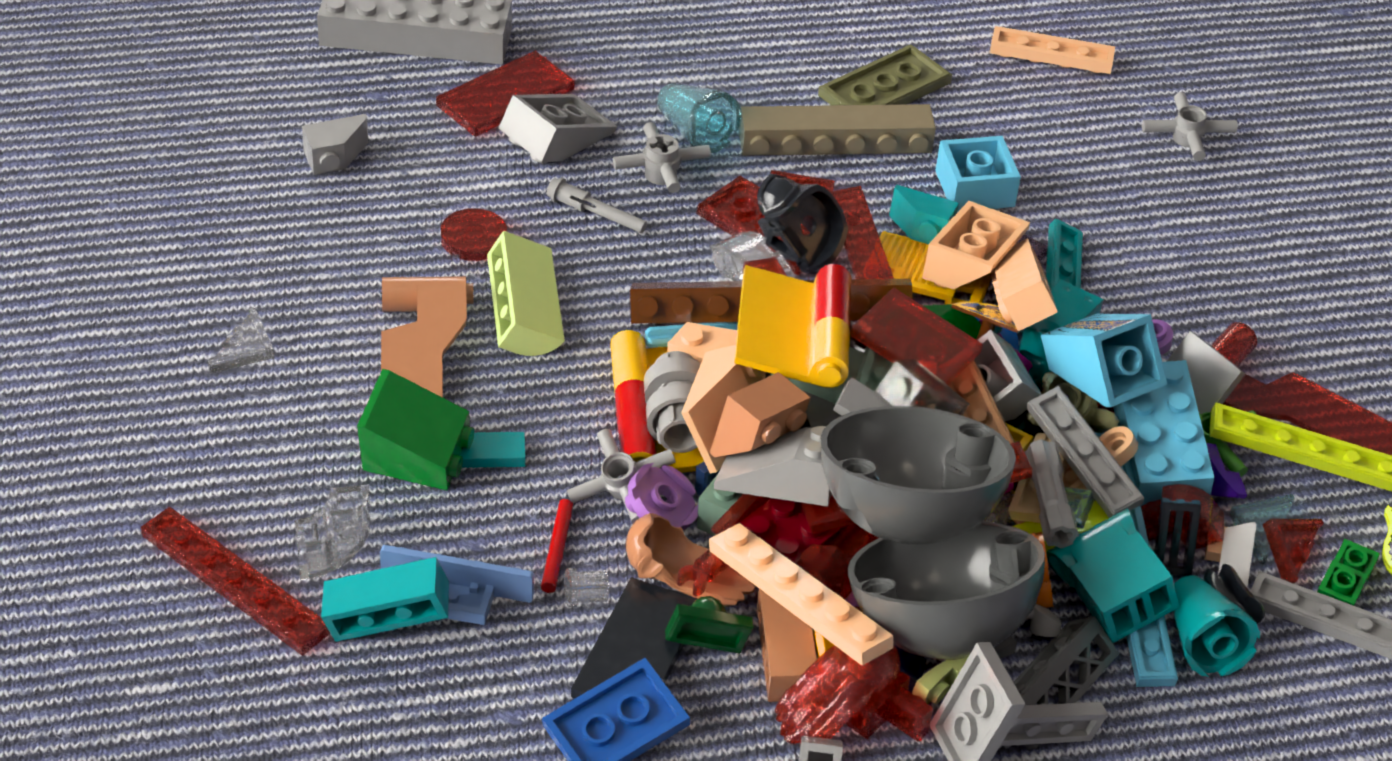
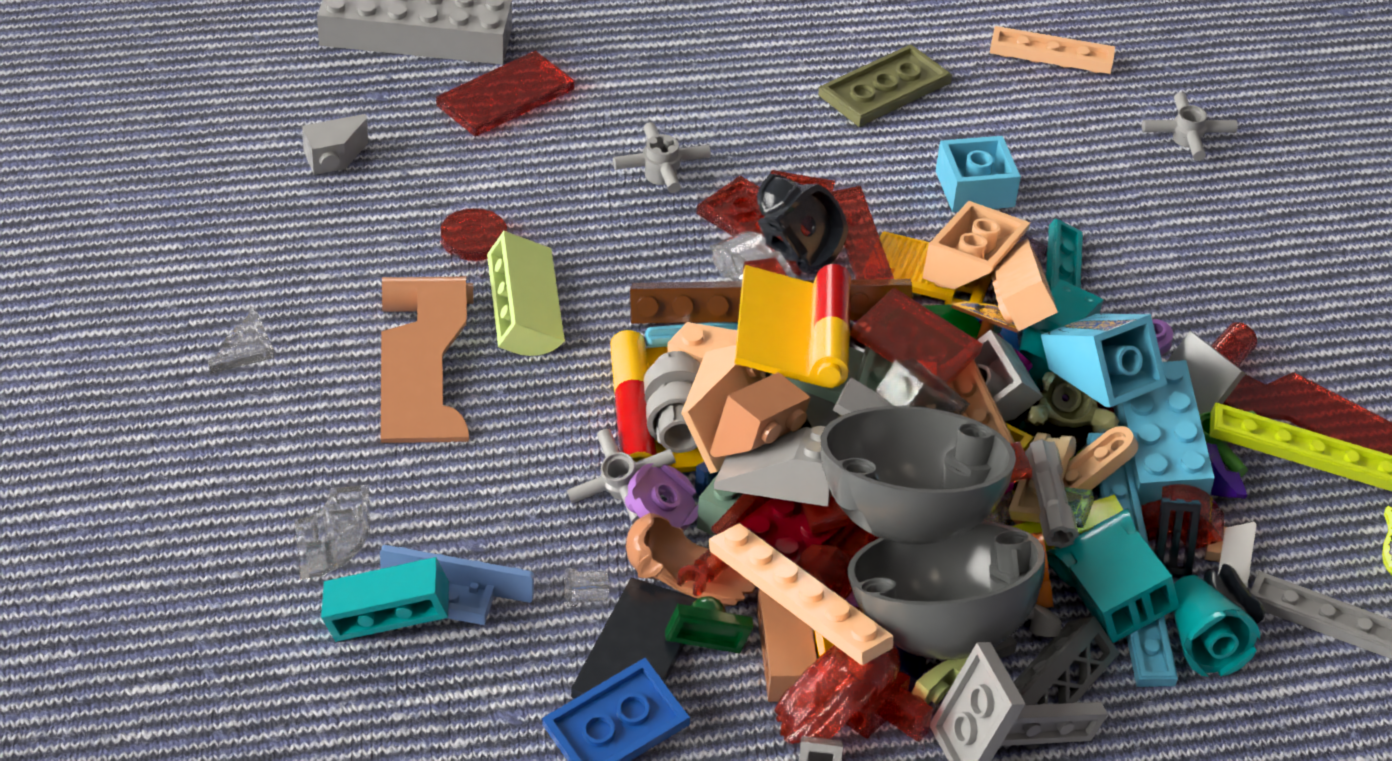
clear red tile [141,506,330,656] -> none
green slope [357,369,475,491] -> none
teal tile [460,432,525,468] -> none
light grey slope [498,94,617,164] -> none
red bar [541,499,573,593] -> none
light grey pin [546,177,647,234] -> none
clear light blue cone [657,83,742,153] -> none
dark tan brick [739,104,936,156] -> none
teal slope [889,184,959,244] -> none
light grey tile [1027,386,1144,518] -> none
clear light blue tile [1229,494,1295,565] -> none
clear red tile [1262,519,1324,583] -> none
green slope [1317,538,1380,606] -> none

